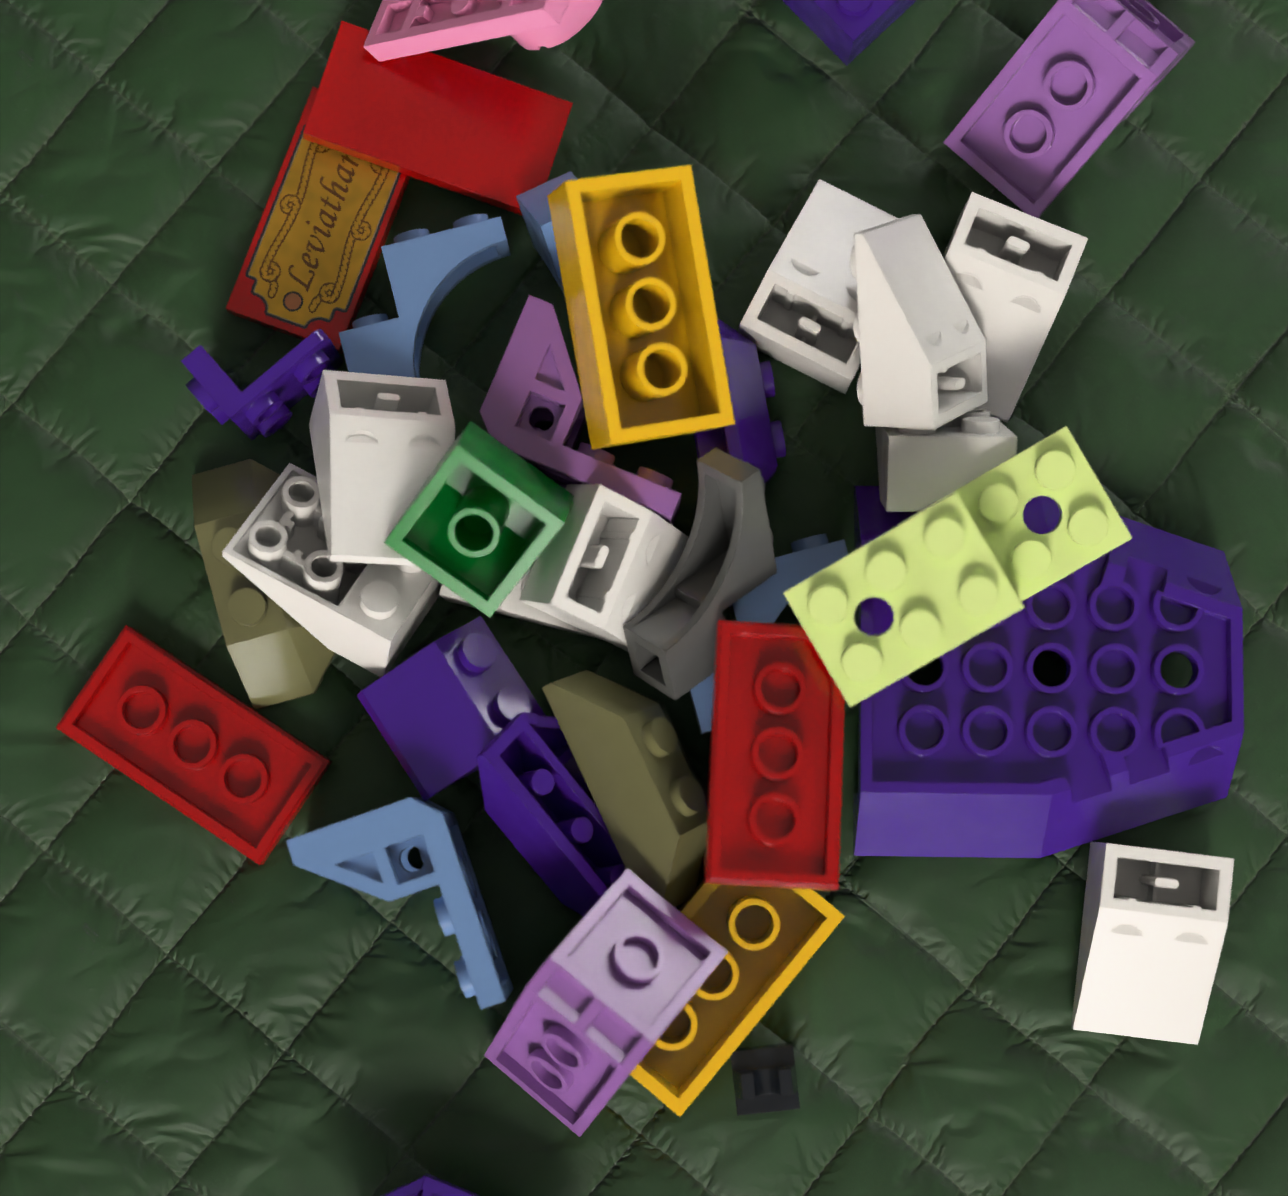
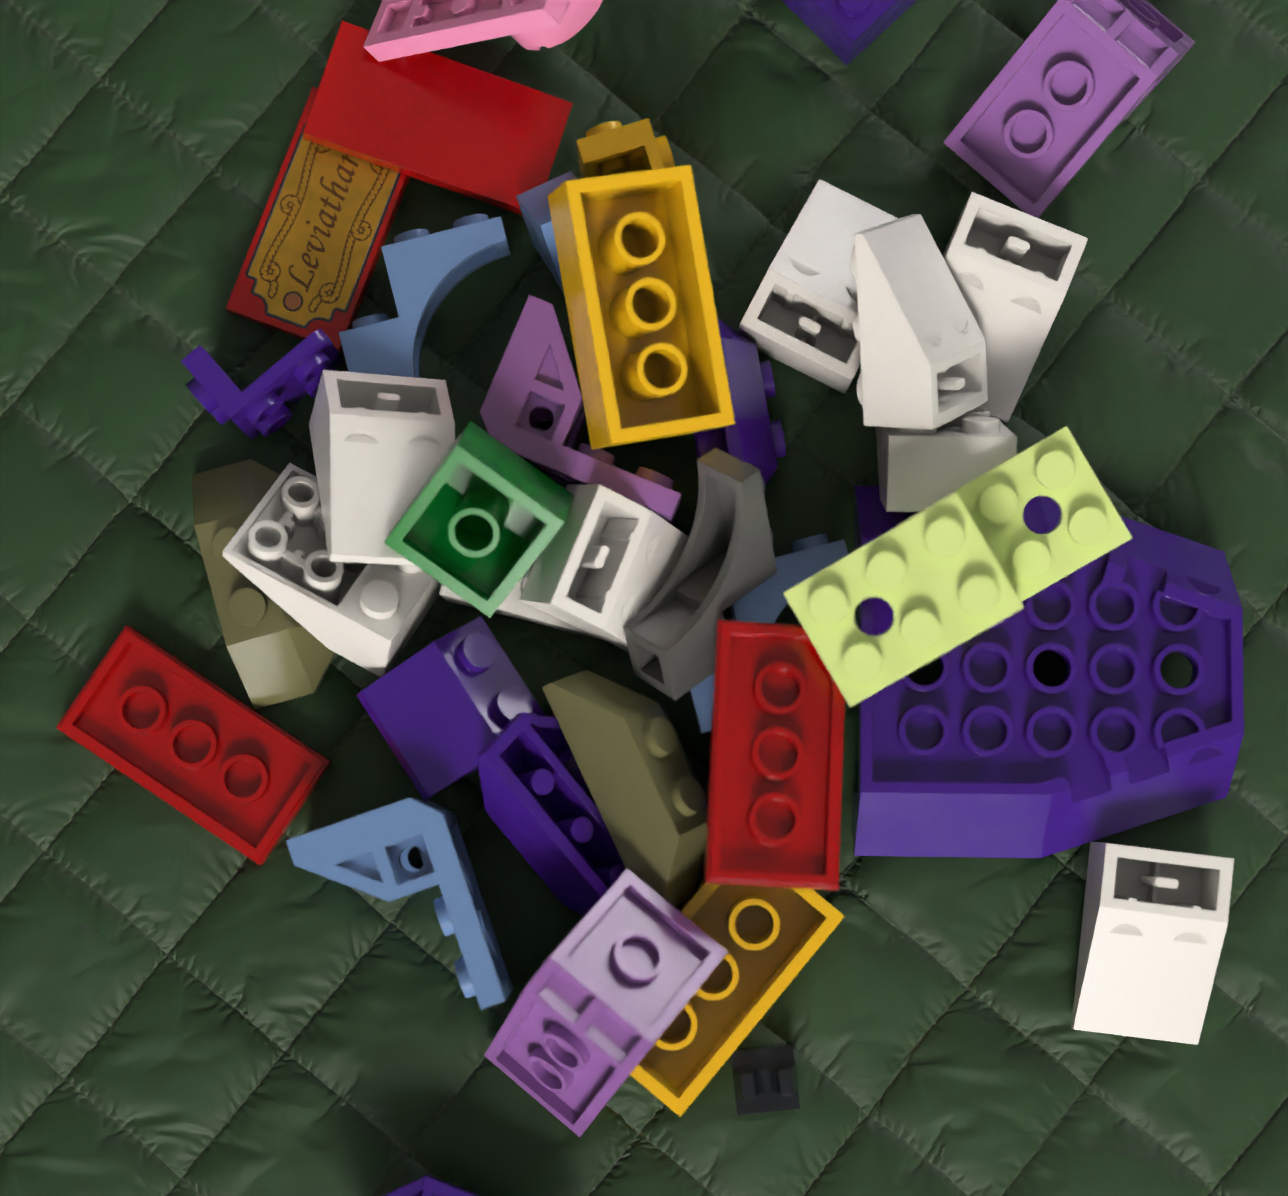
none -> yellow bracket [576,118,675,179]

